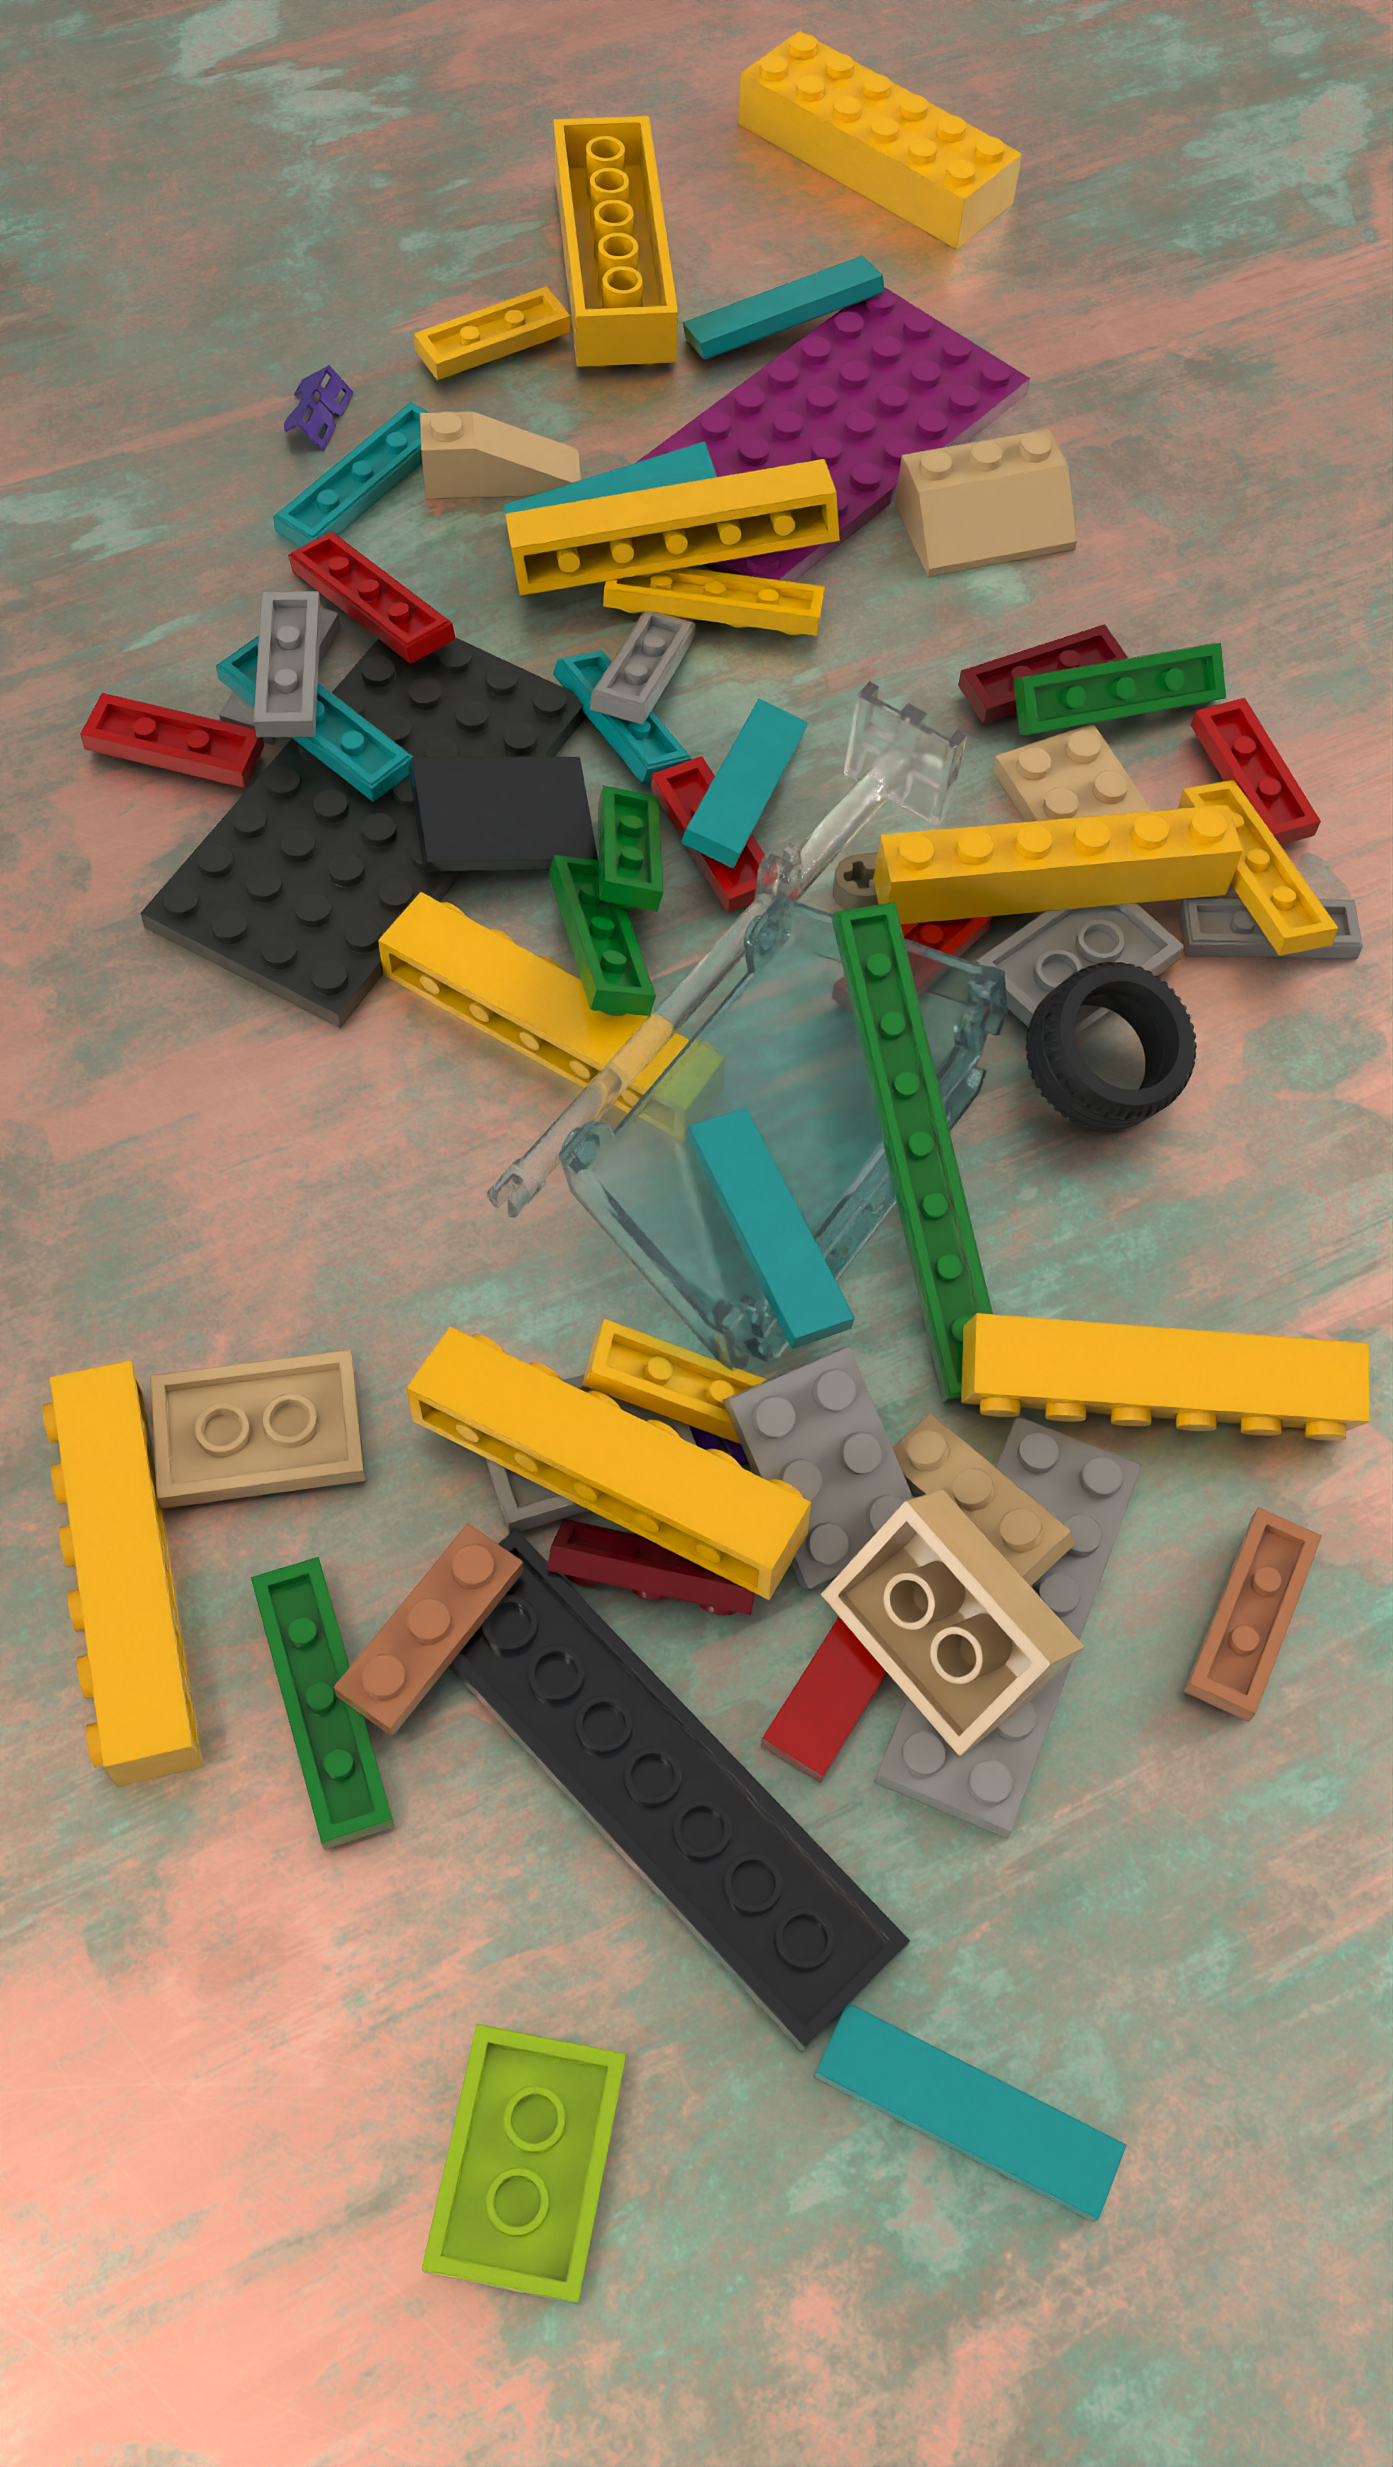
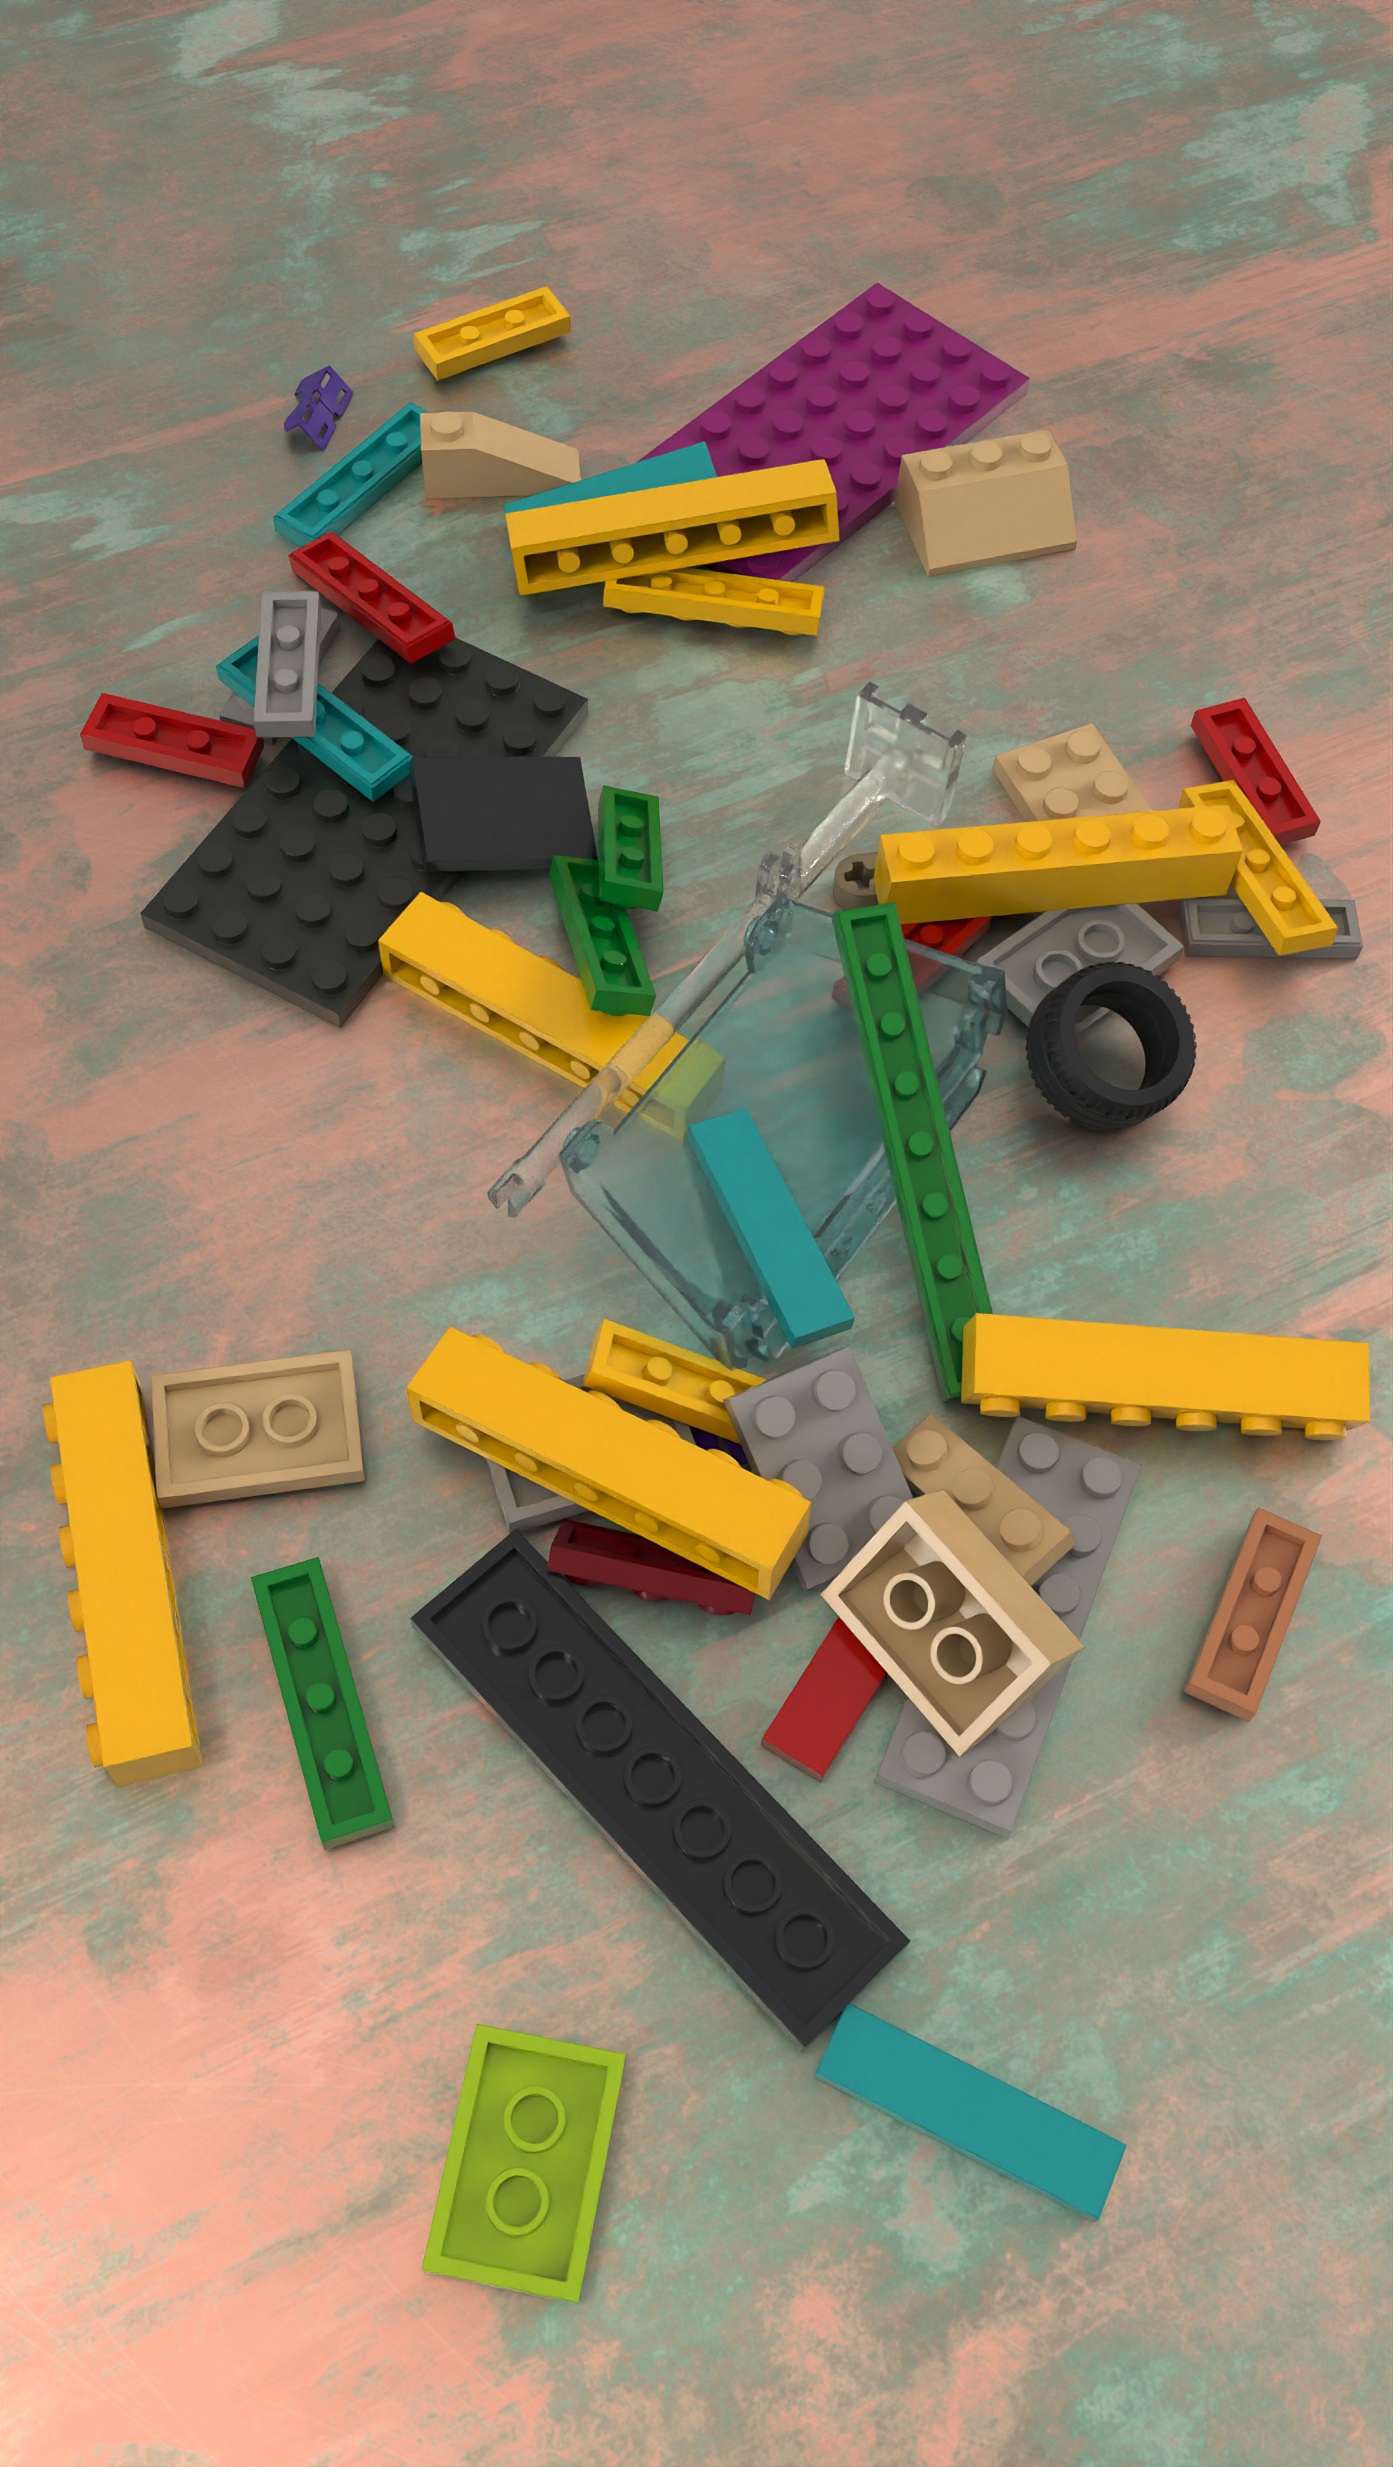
nougat plate [334,1523,524,1737] -> none
yellow brick [553,116,678,367] -> none
teal tile [553,650,692,784] -> none
light grey tile [590,610,696,724] -> none
red plate [651,756,781,913] -> none
teal tile [681,699,809,868] -> none
teal tile [683,255,885,360] -> none
yellow brick [738,30,1022,250] -> none
dark red plate [958,624,1128,724] -> none
green plate [1013,643,1226,735] -> none

